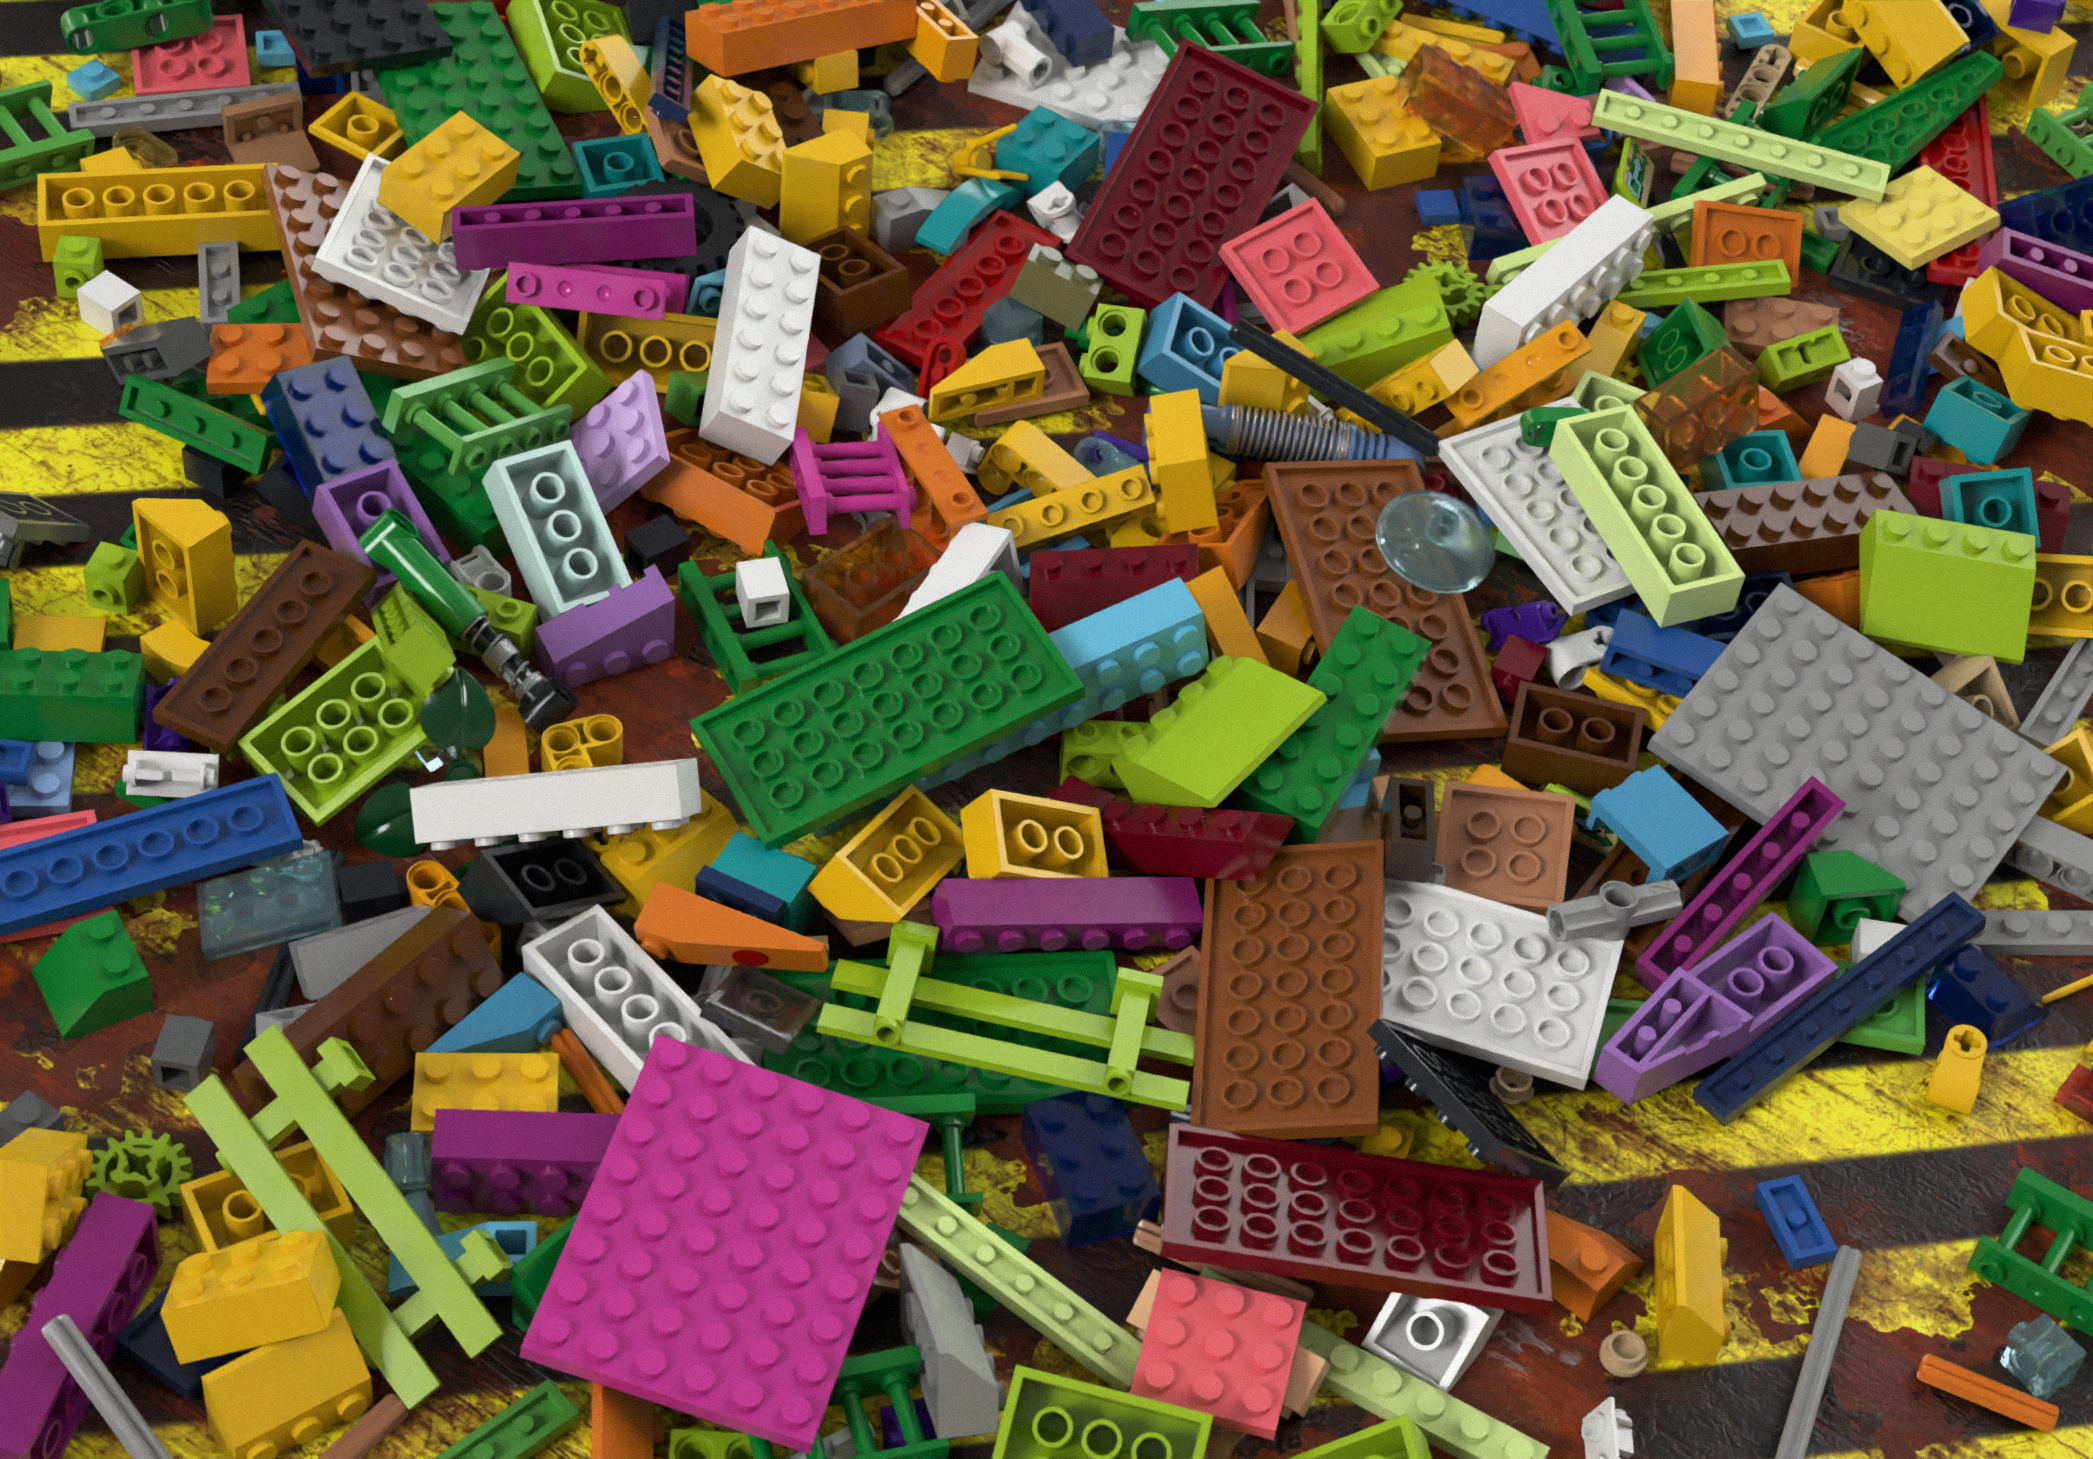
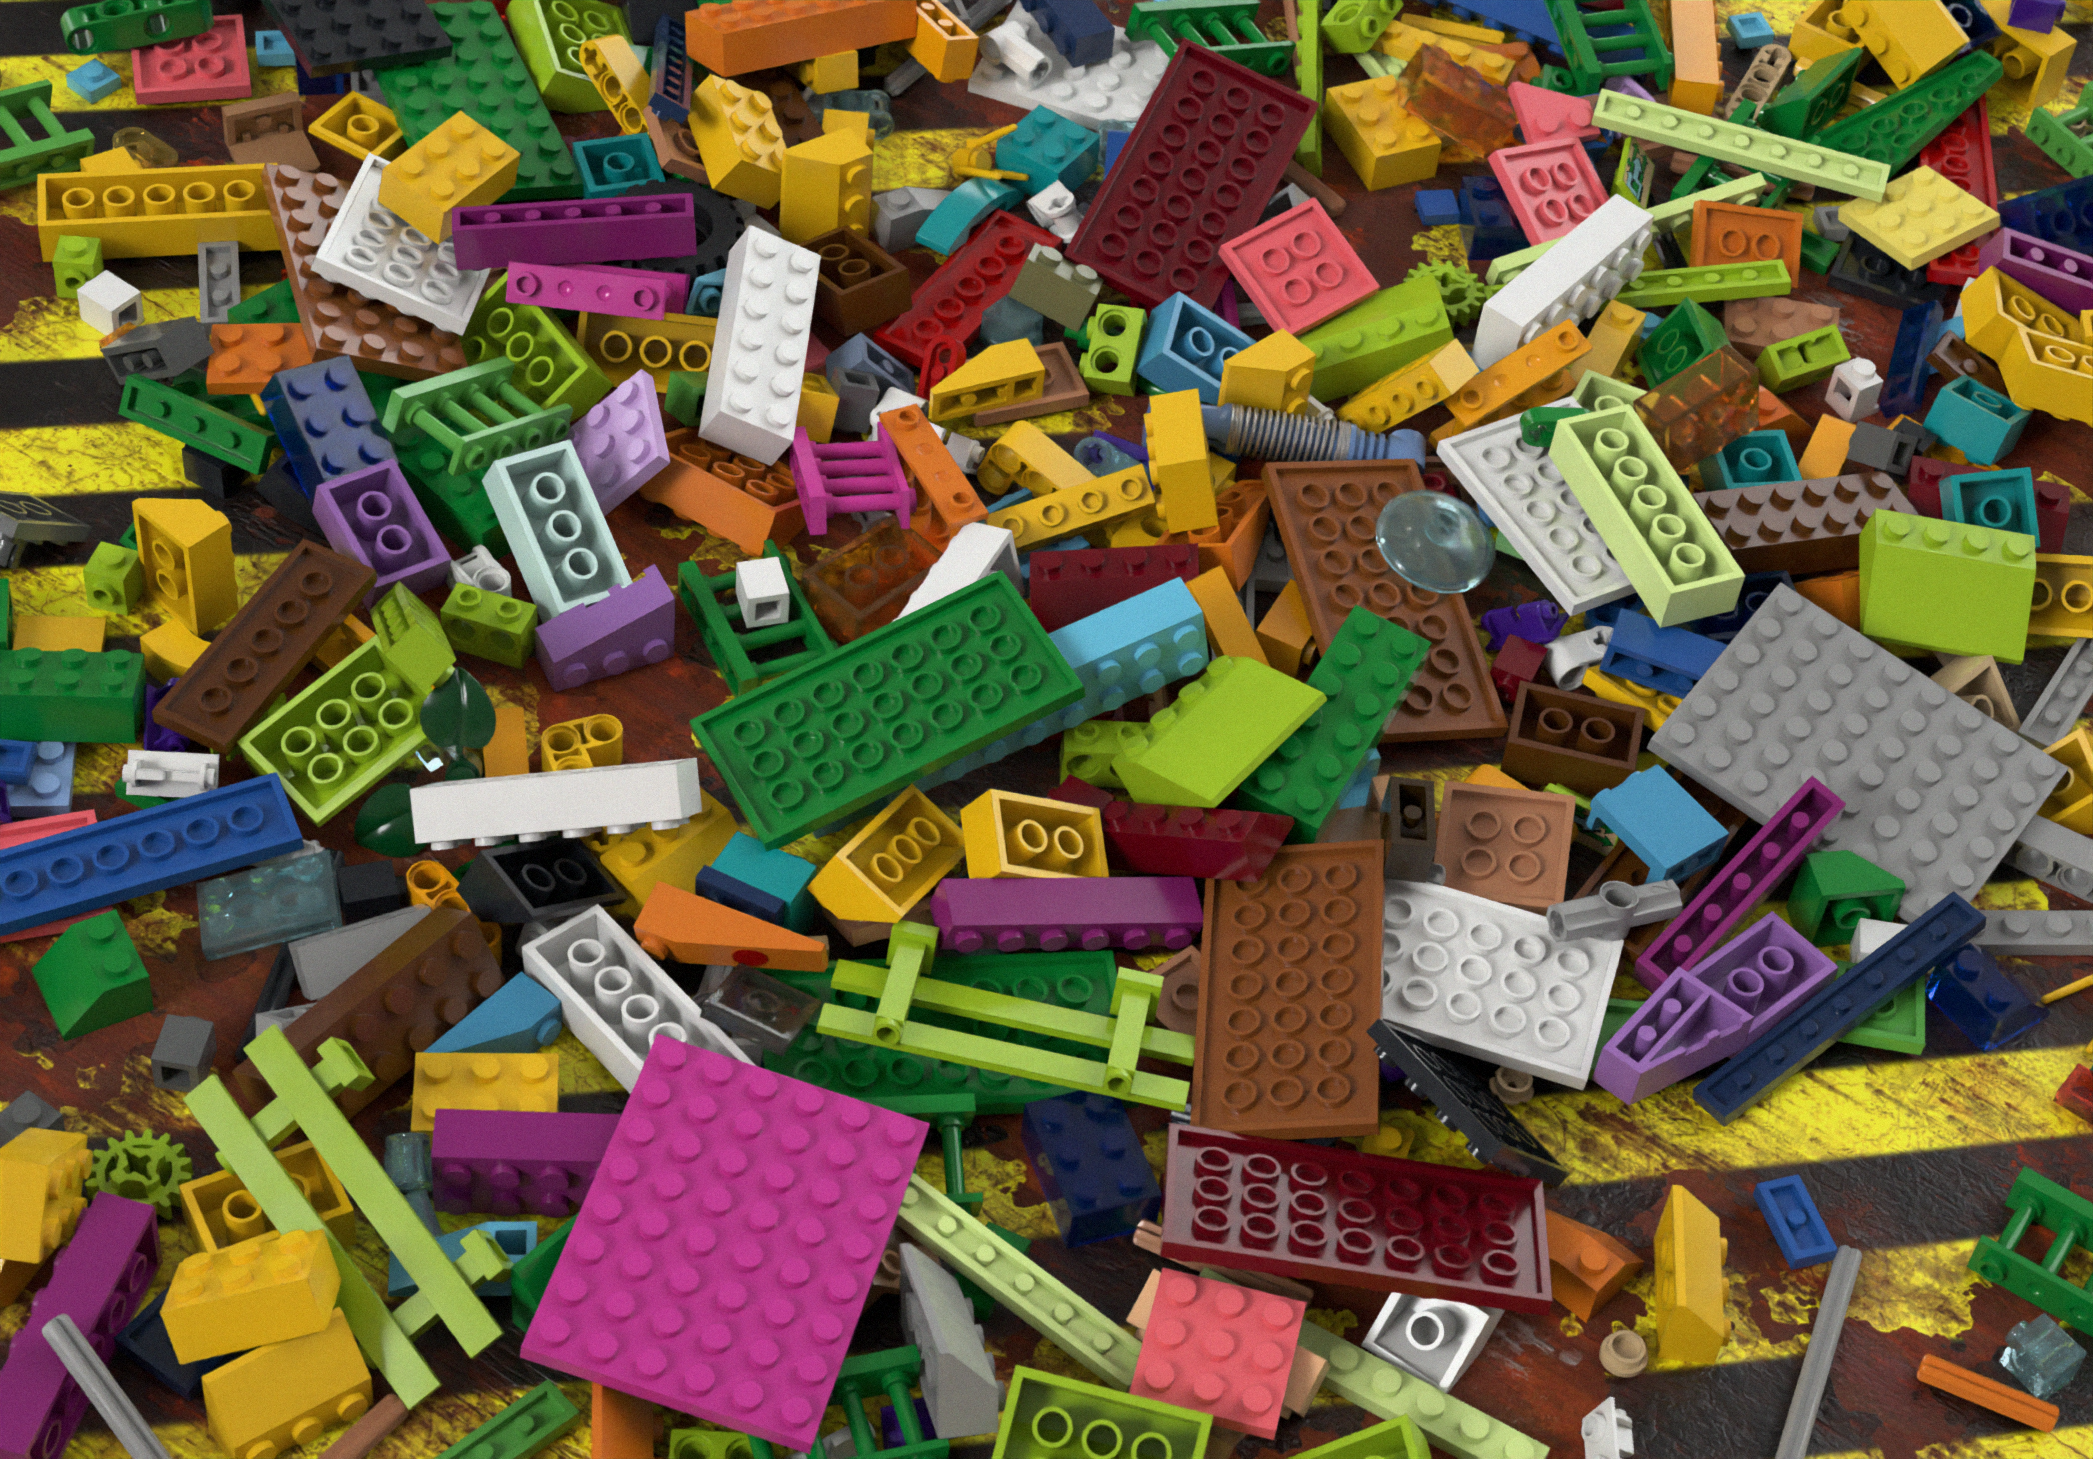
light grey plate [67,81,304,138] -> none
piece [359,507,580,735] -> none
orange axle [550,1028,625,1114] -> none
black brick [624,514,691,579] -> none
black axle [1228,318,1442,457] -> none
yellow piece [1924,1024,1987,1115] -> none

